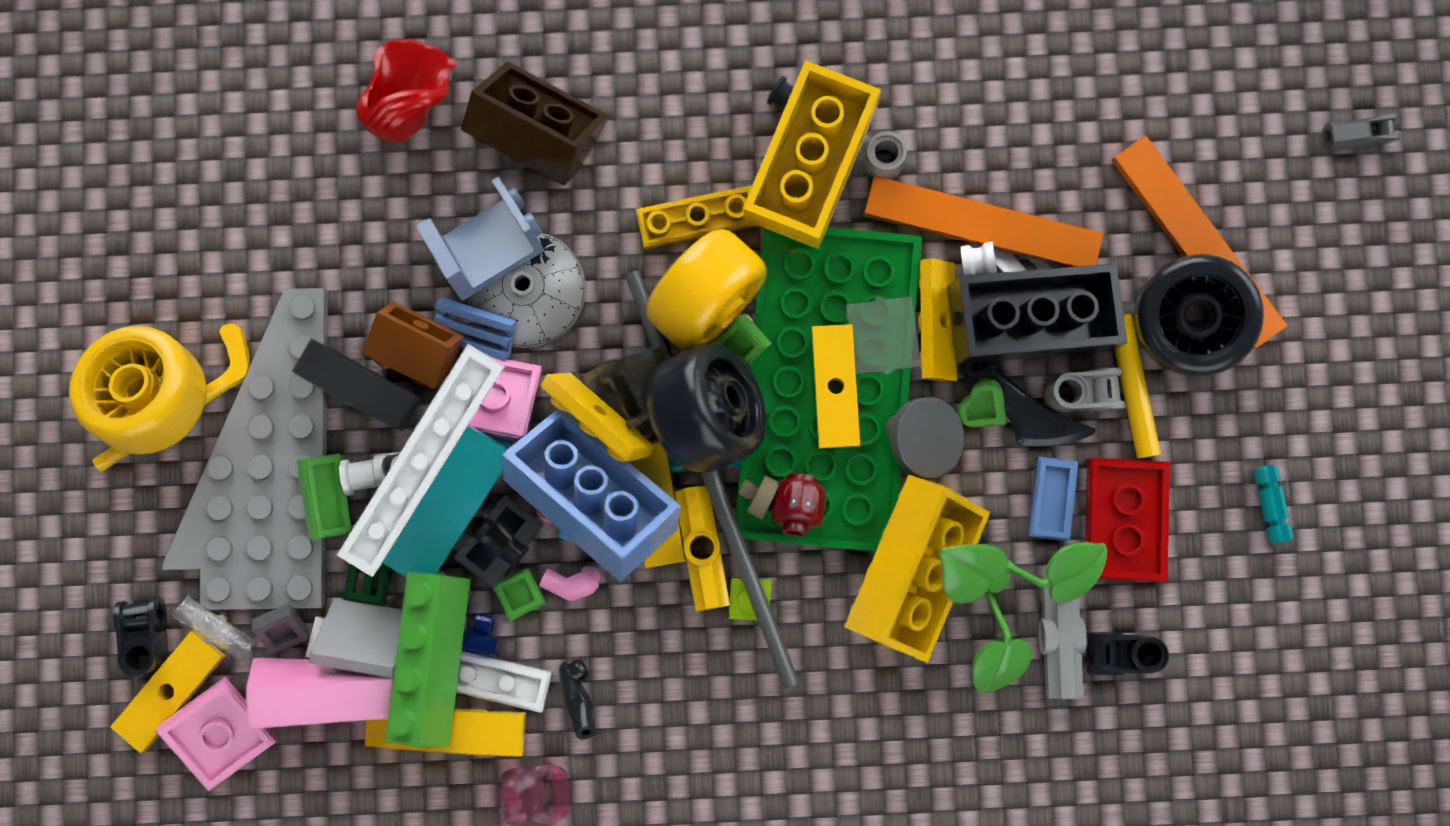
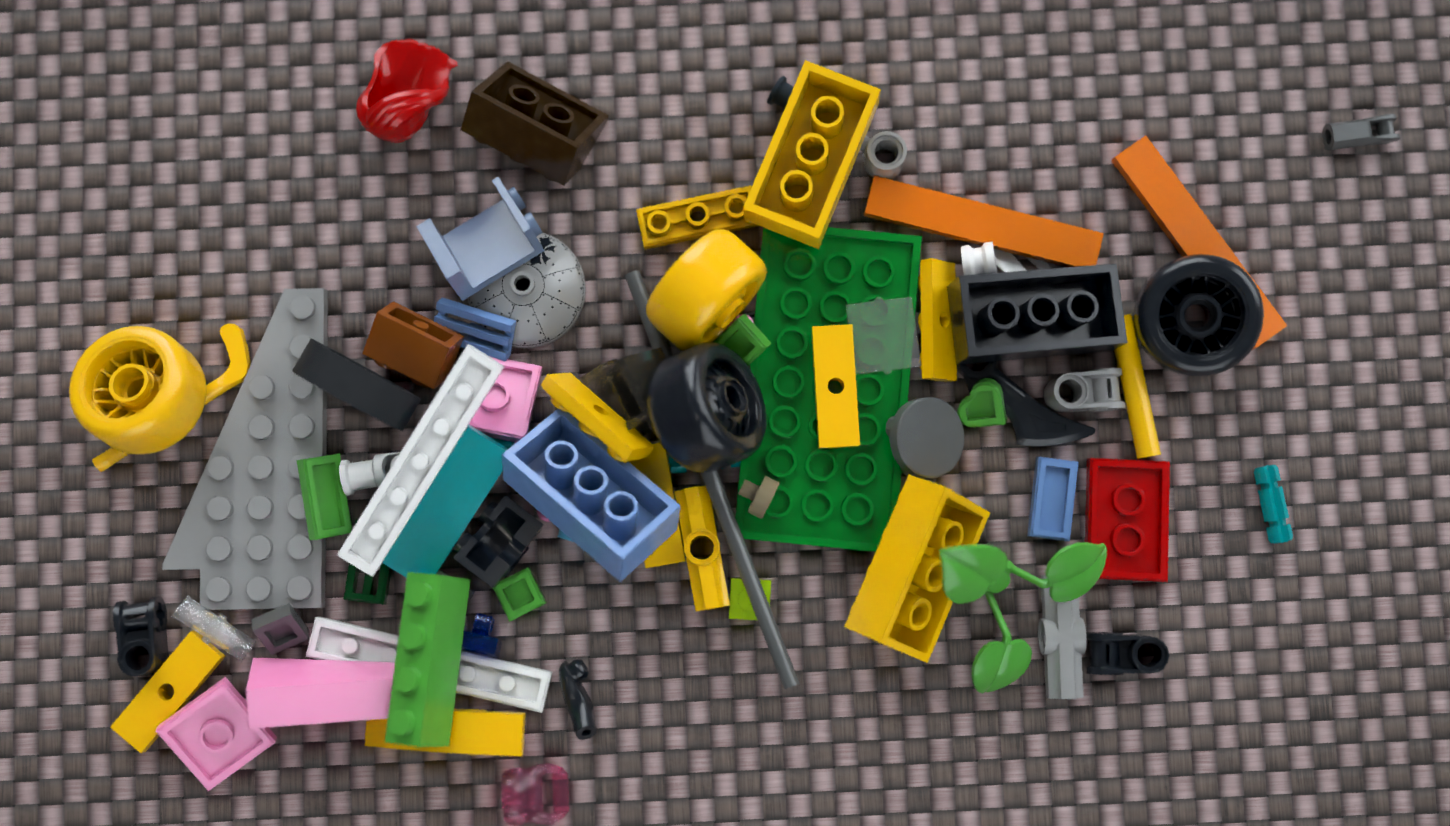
light grey tile [310,598,402,678] -> none
bright pink arm [539,566,601,601] -> none
dark red head [770,473,826,537] -> none

